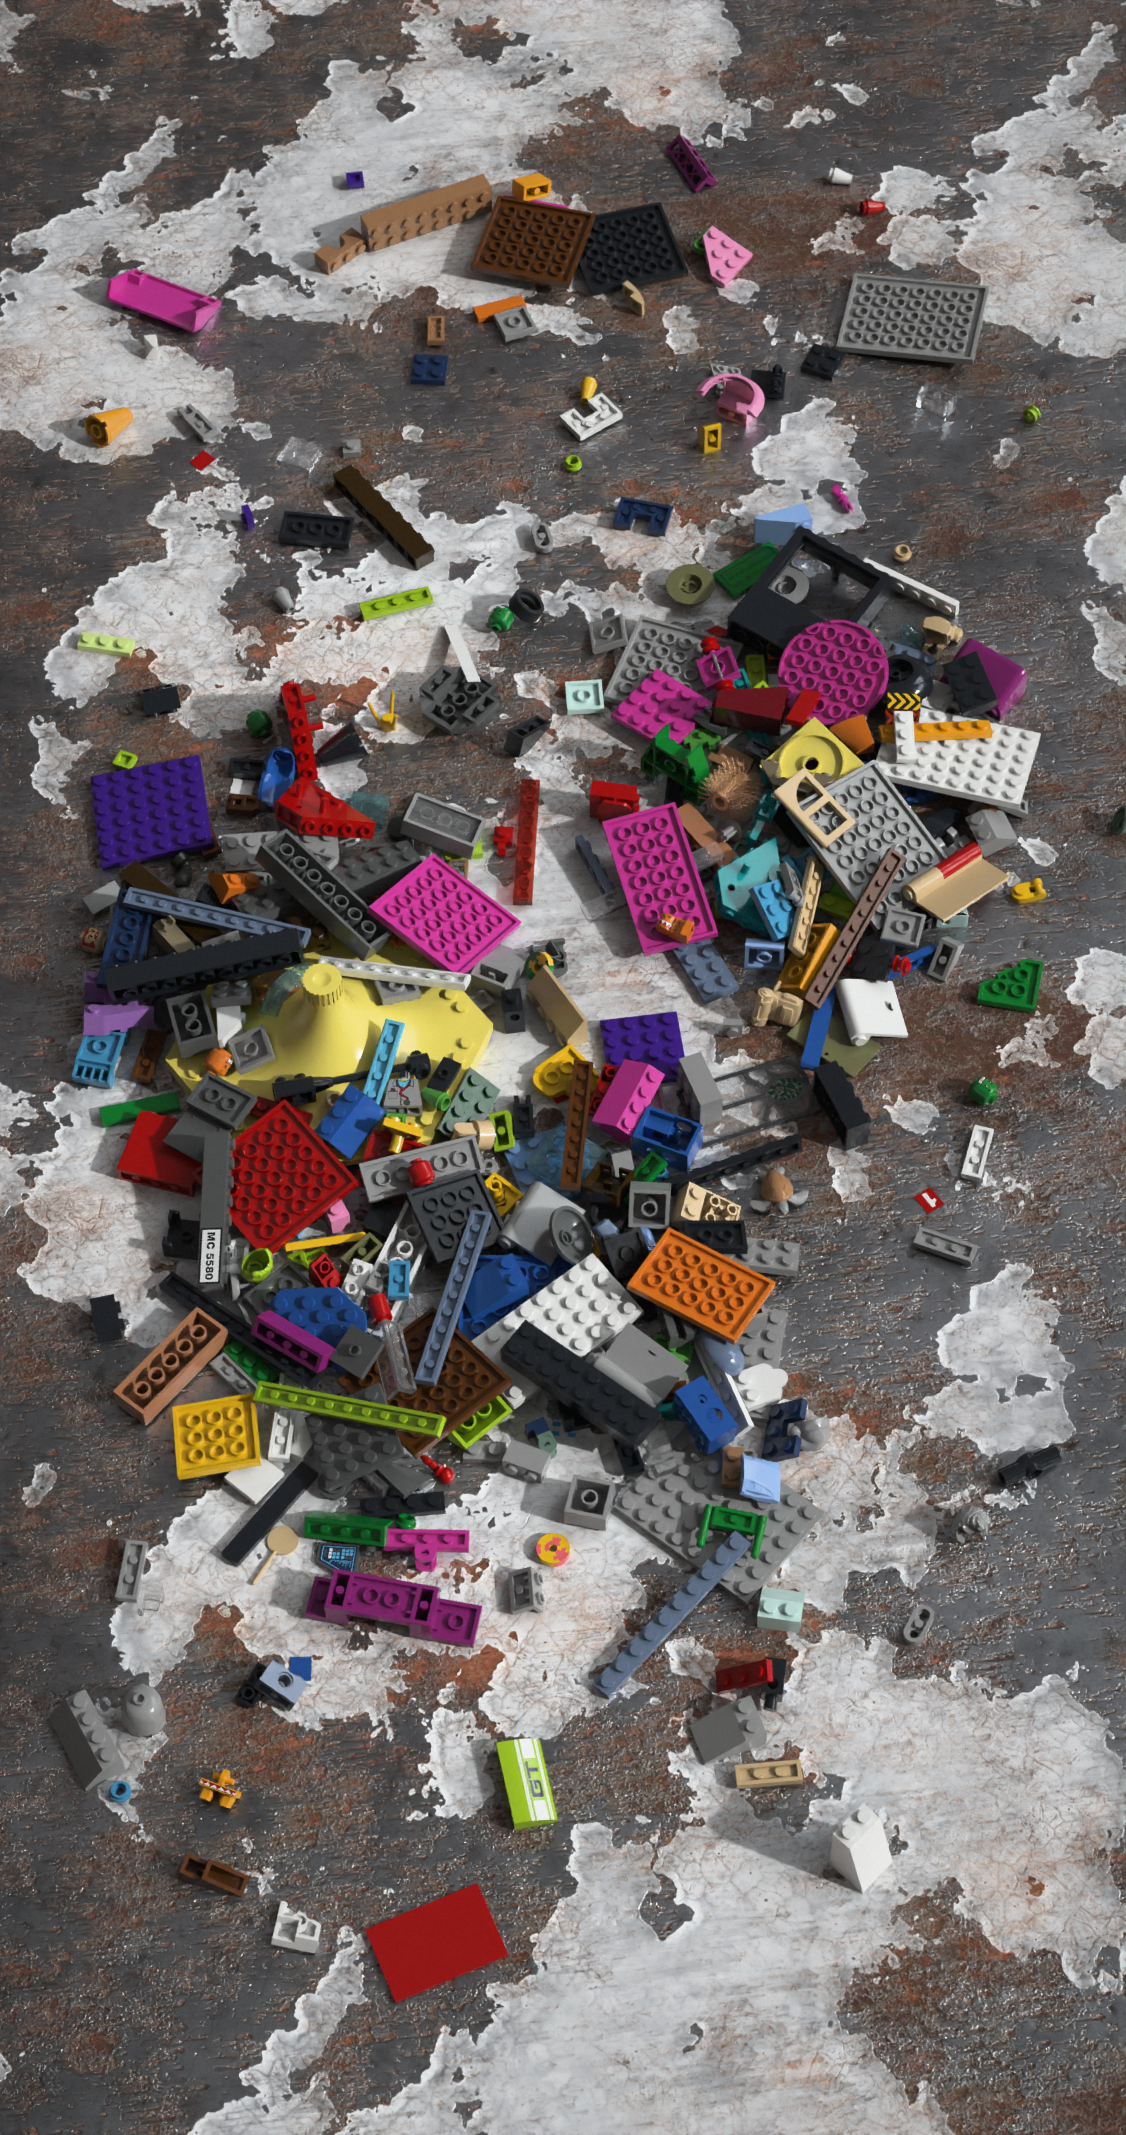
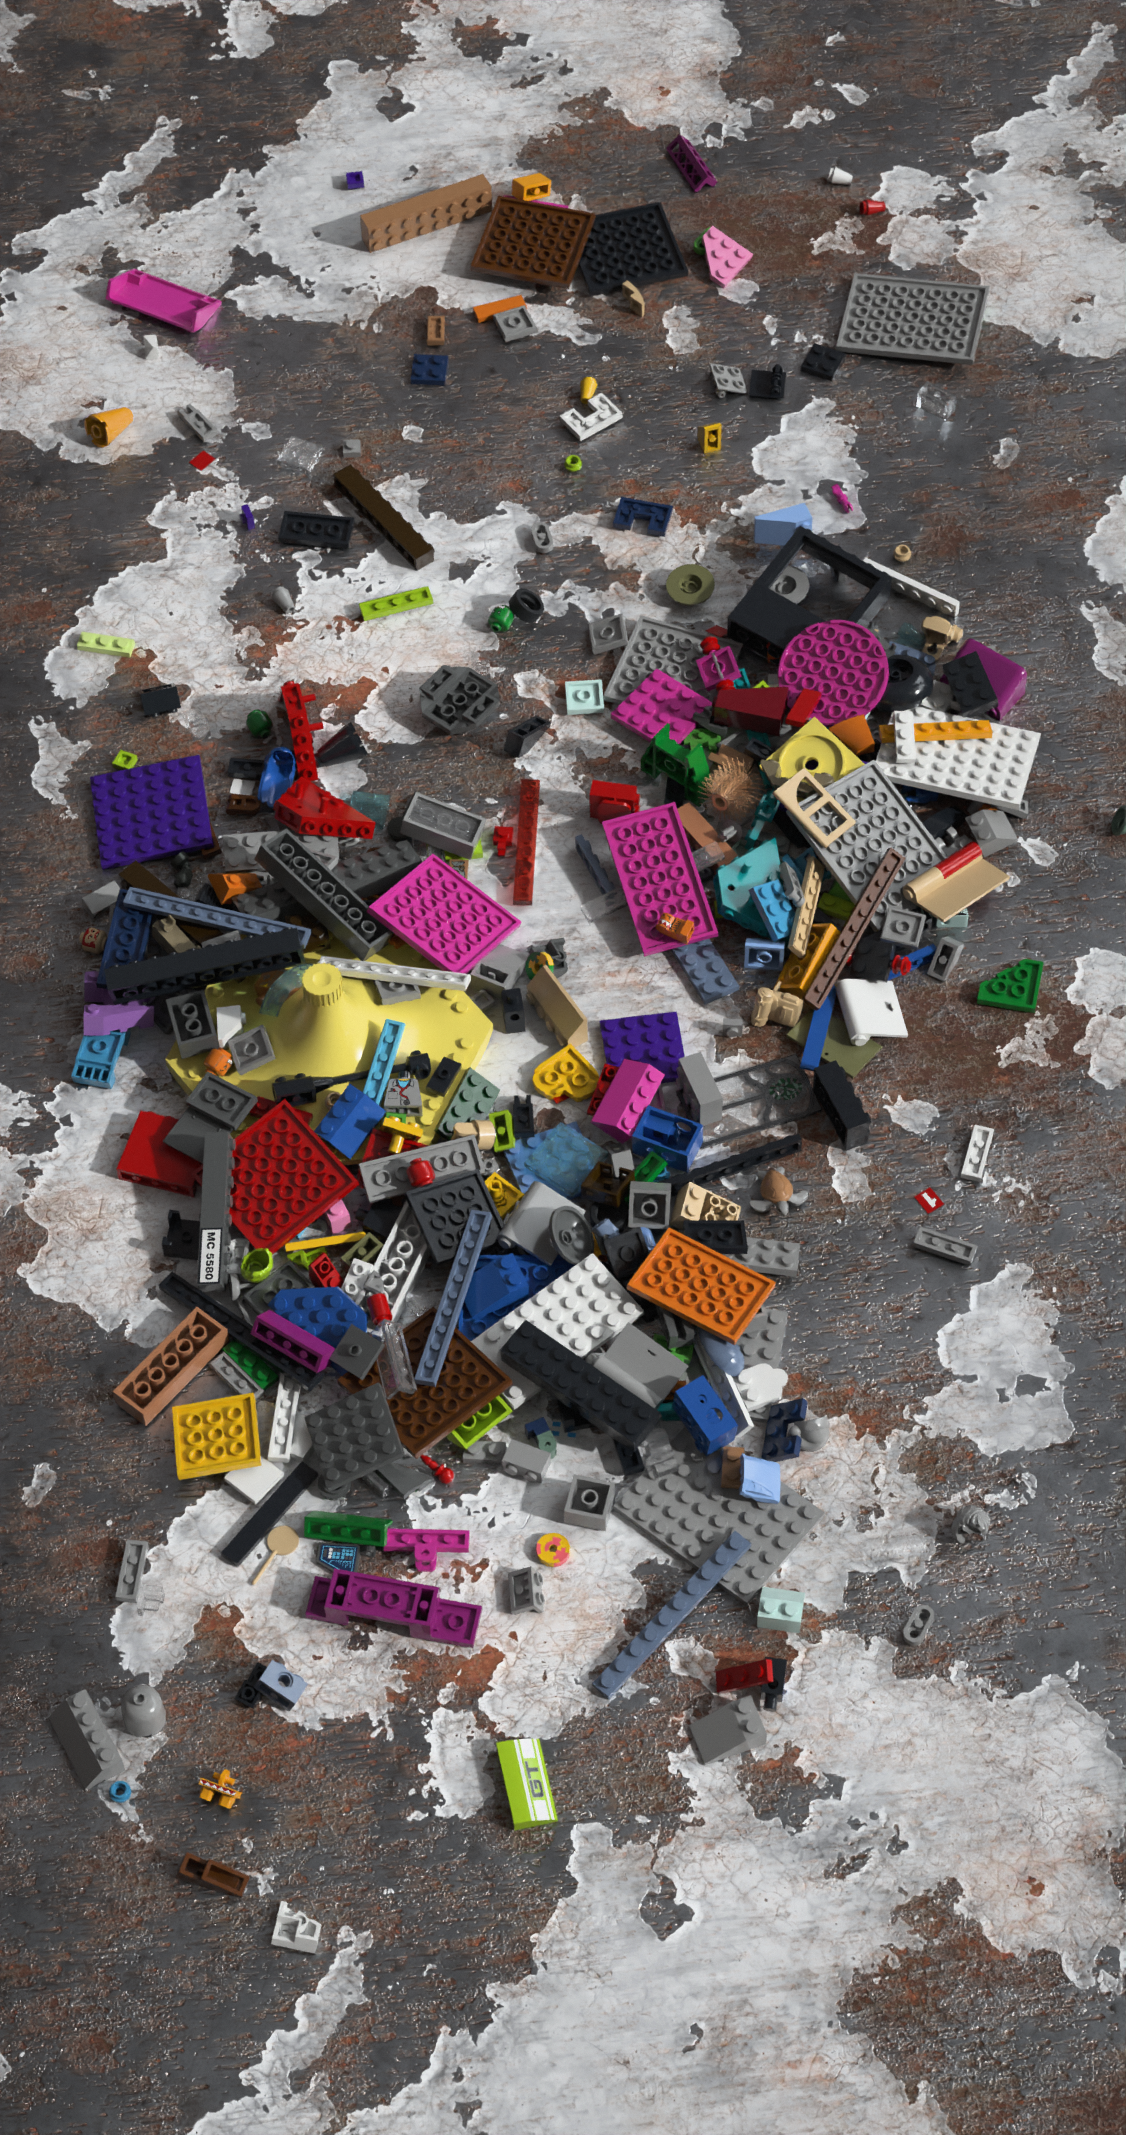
black brick [90,1294,125,1344] -> none
green tile [99,1091,181,1128] -> none
reddish brown plate [130,1028,167,1084] -> none
light grey plate [211,980,253,1008] -> none
lime plate [253,1381,446,1438] -> none
blue sticker [290,1656,312,1681] -> none
medium nougat arch [314,227,366,275] -> none
black plate [360,1491,446,1519] -> none
red piece [365,1883,509,2003] -> none
yellow plant [367,691,398,732] -> none
dark azure plate [388,1261,410,1300] -> none
green plate [395,1513,416,1529] -> none
bright green cone [421,1087,451,1111] -> none
white sticker [444,625,481,682] -> none
reddish brown plate [560,1060,594,1192] -> none
bright pink piece [694,374,765,427] -> none
green plate [696,1504,768,1559] -> none
green tile [712,541,791,600] -> none
tan plate [734,1759,803,1789] -> none
lime plate [745,654,767,688] -> none
white slope [829,1803,892,1894] -> none
piece [885,693,921,725] -> none
green head [968,1077,999,1106] -> none
black piece [997,1445,1062,1487] -> none
yellow plate [1010,878,1047,904] -> none
lime bush [1023,405,1041,423] -> none

